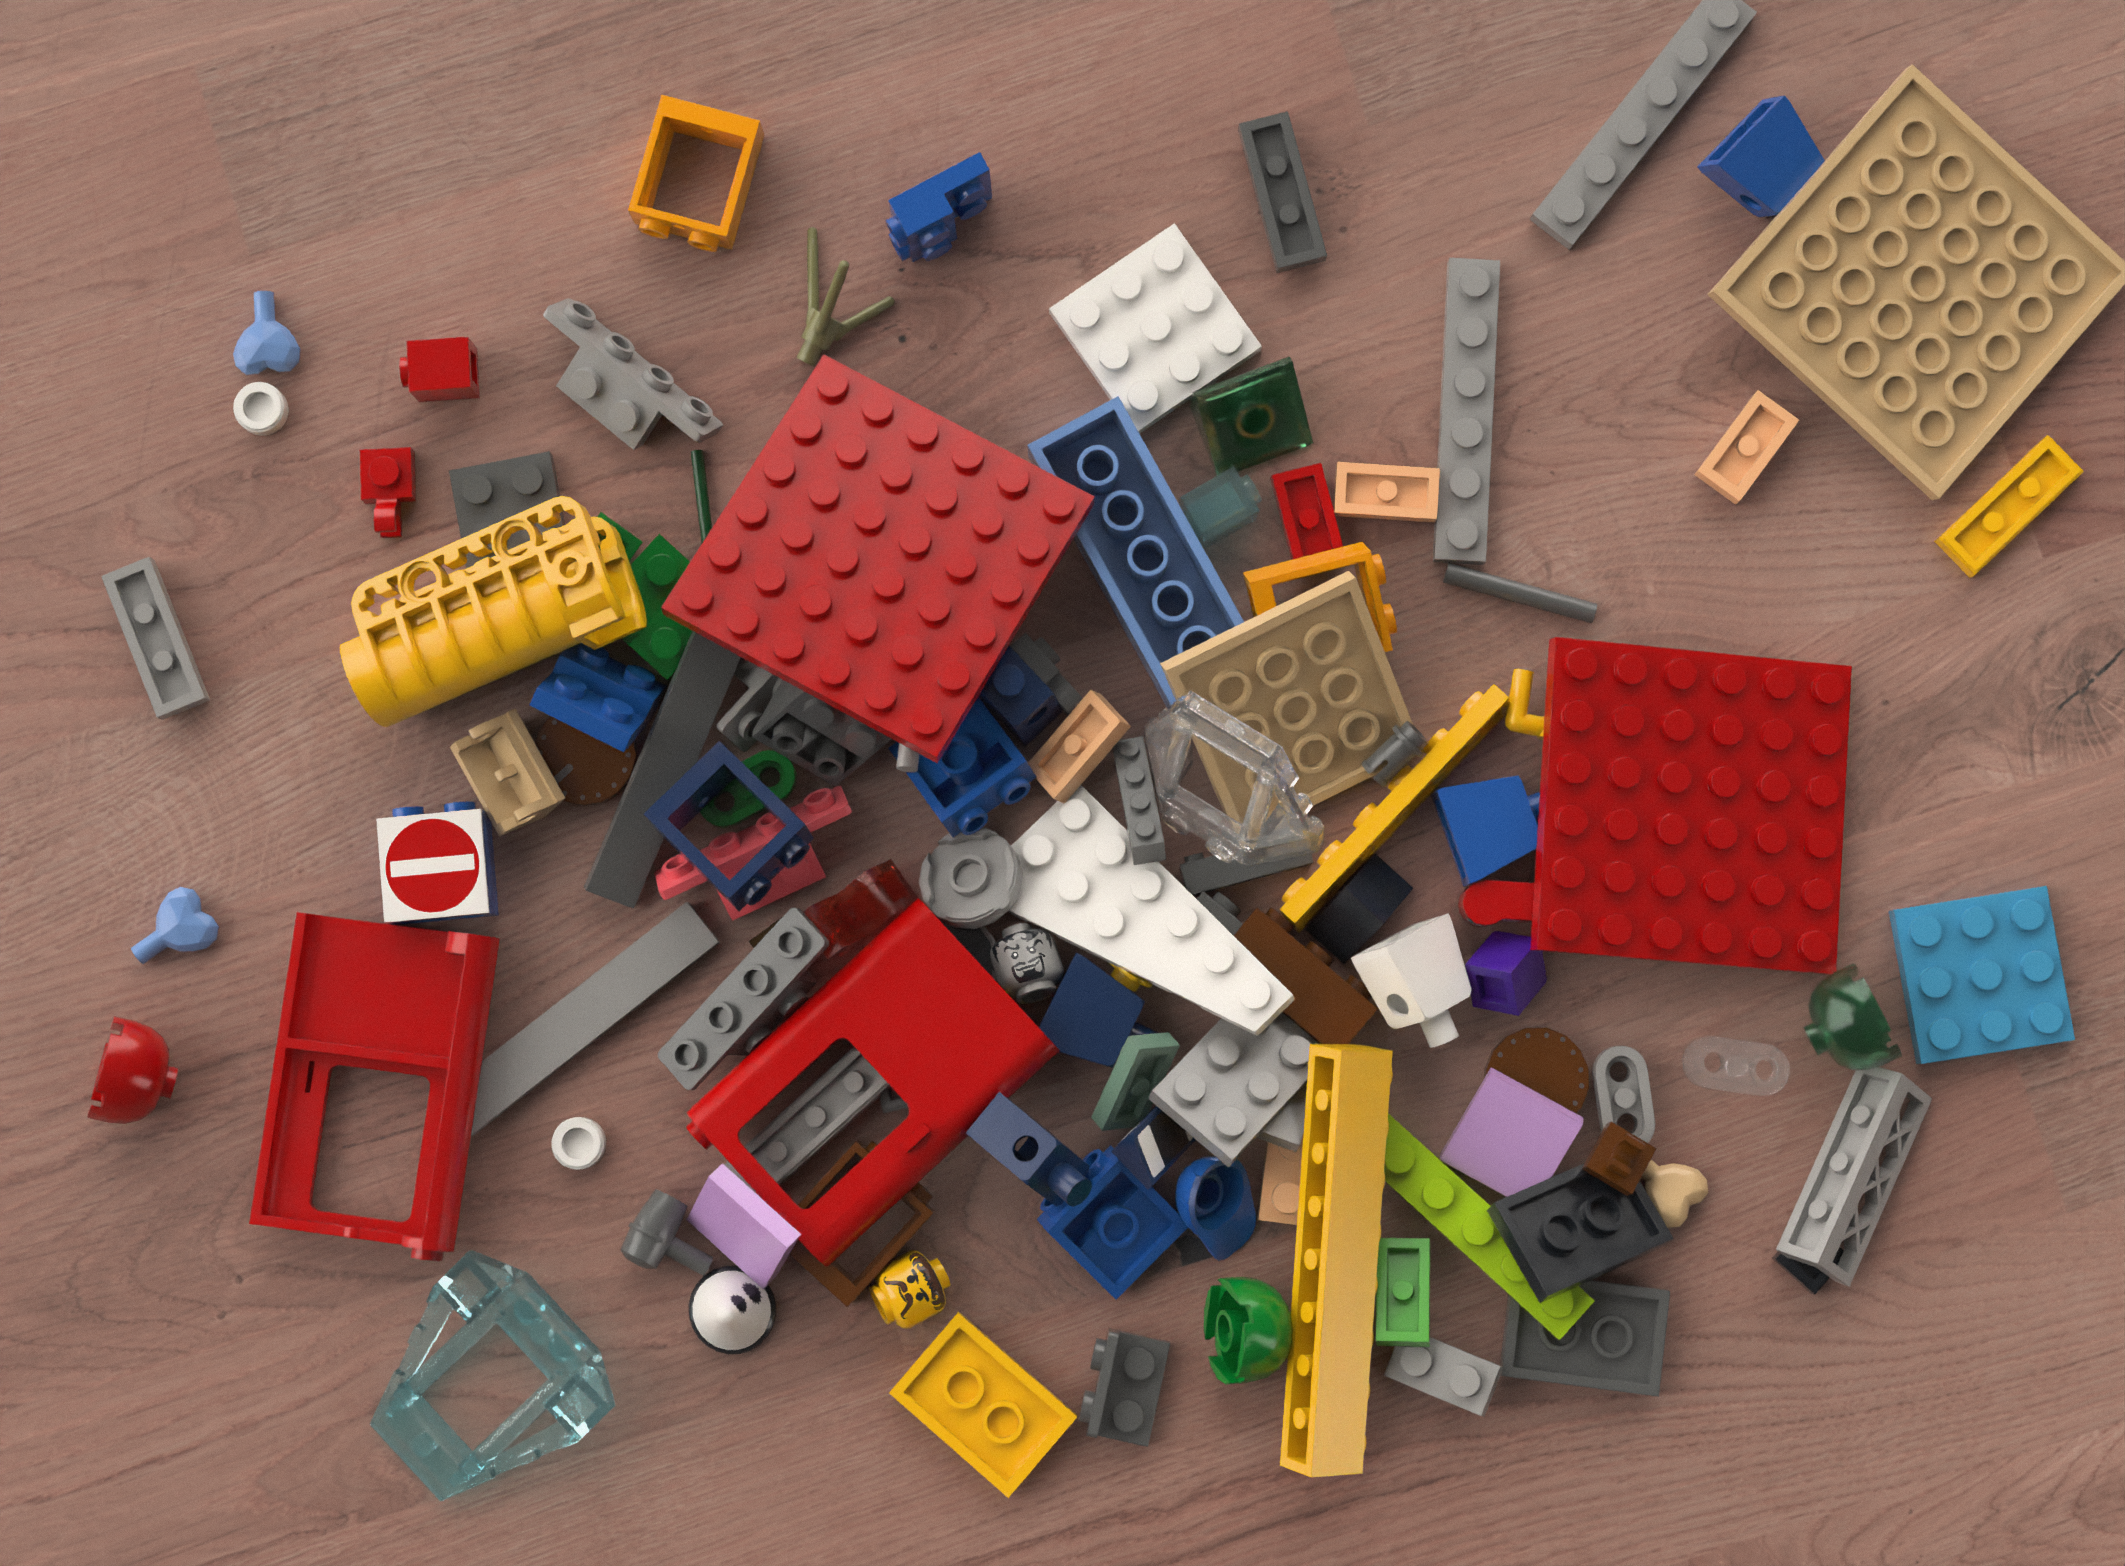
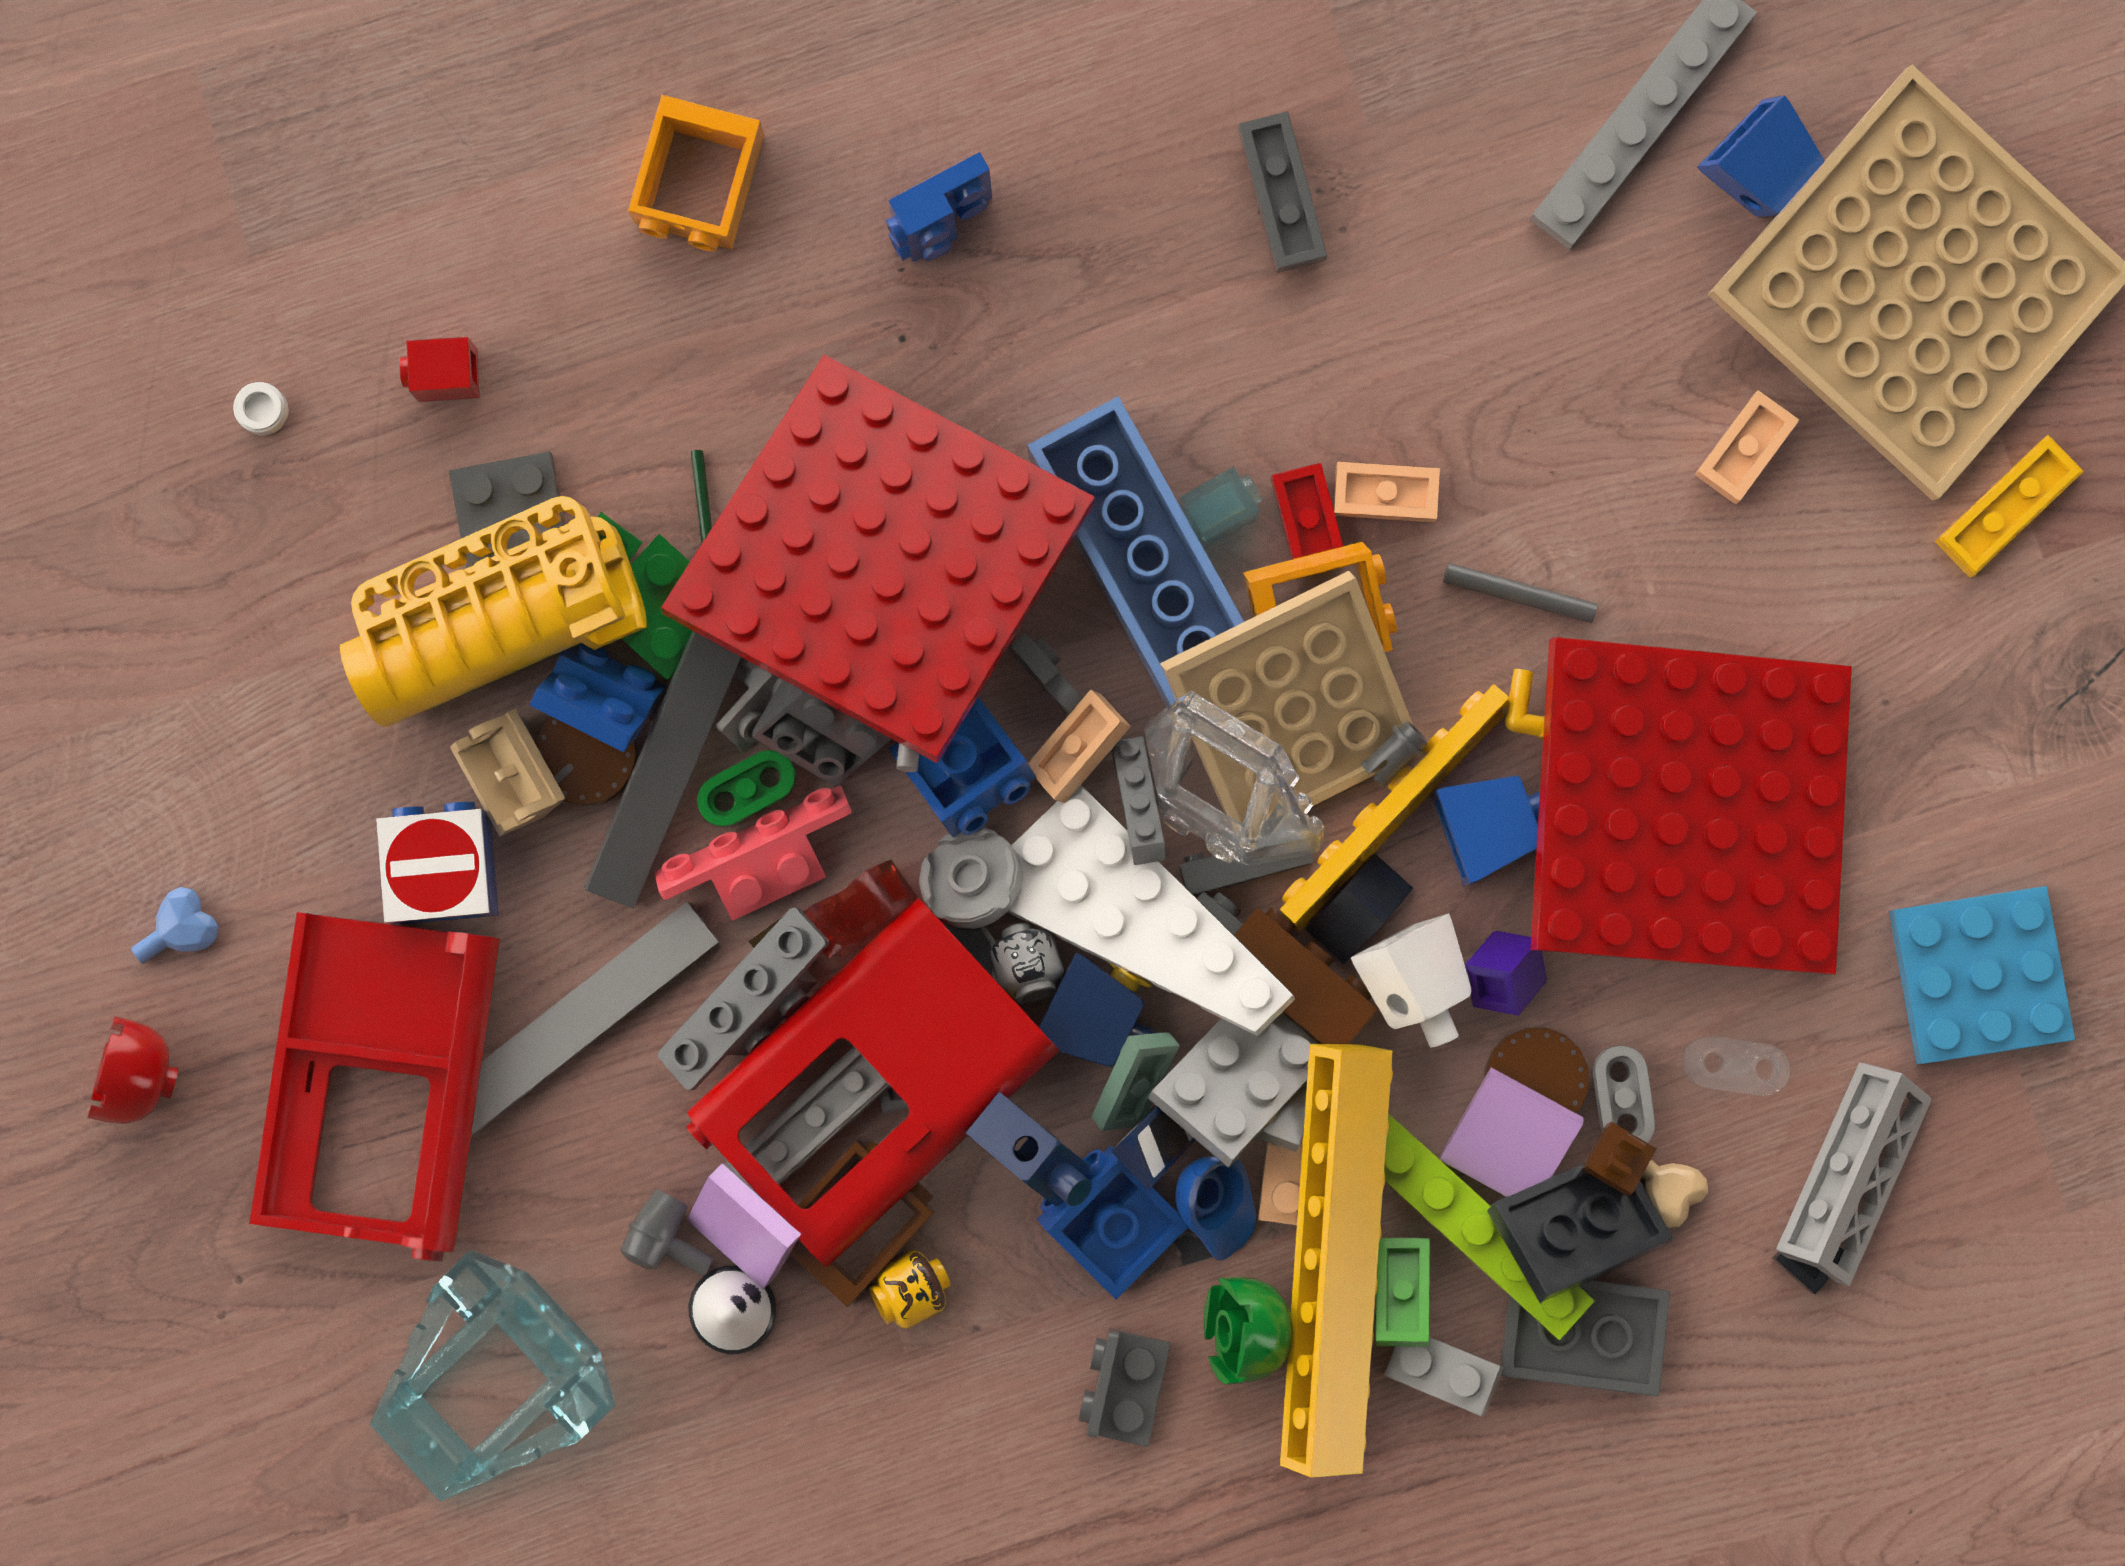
light grey plate [101,557,210,720] -> none
medium blue rock [233,291,301,375] -> none
red plate [360,447,416,538] -> none
light grey bracket [543,298,723,450] -> none
white tile [552,1117,606,1170] -> none
dark blue window [644,741,814,911] -> none
olive plant [797,227,895,367] -> none
yellow plate [889,1311,1077,1498] -> none
dark blue torso [978,646,1063,747] -> none
white plate [1049,223,1262,434] -> none
clear green slope [1190,356,1314,479] -> none
light grey plate [1433,258,1500,565] -> none
red leg [1458,880,1534,937] -> none
clear green cylinder [1803,963,1902,1070] -> none

